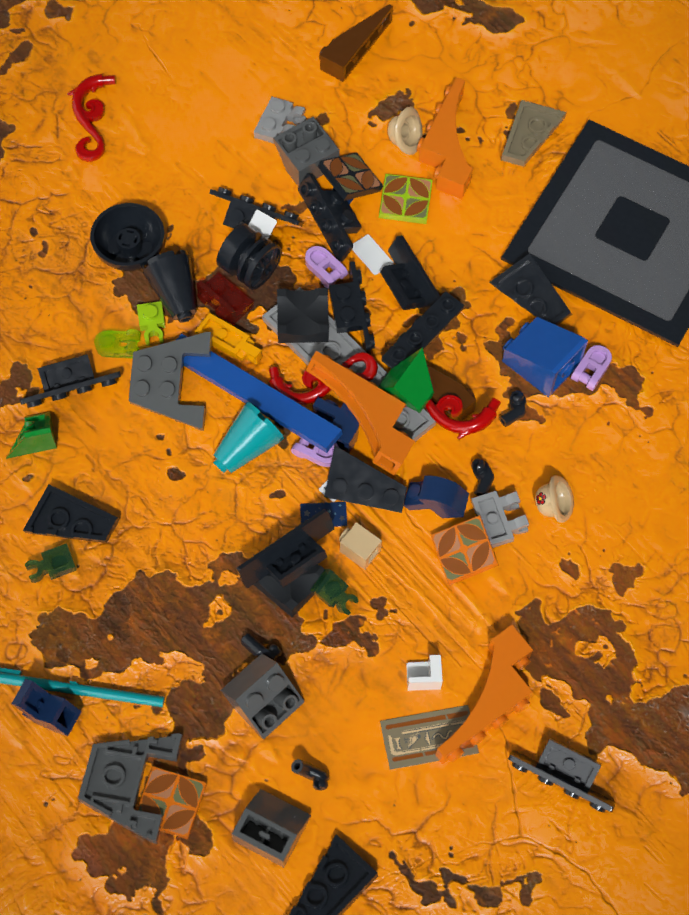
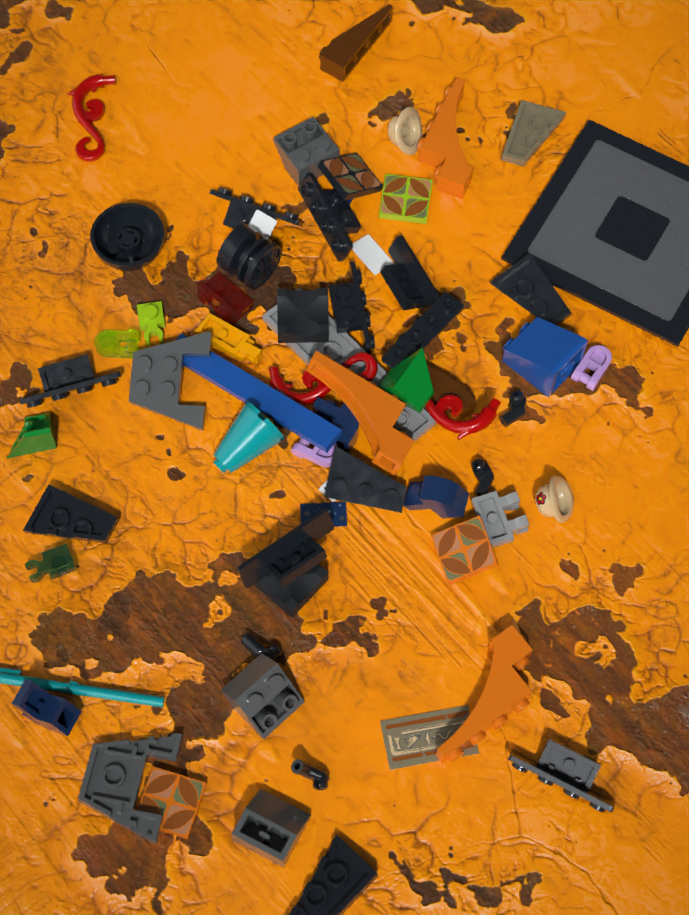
black cone [142,250,196,323] -> none
light grey plate [253,97,306,144] -> none
lavender plate [305,246,348,289] -> none
clear green plate [310,569,359,615] -> none
tan brick [339,522,382,570] -> none
white panel [406,655,443,691] -> none

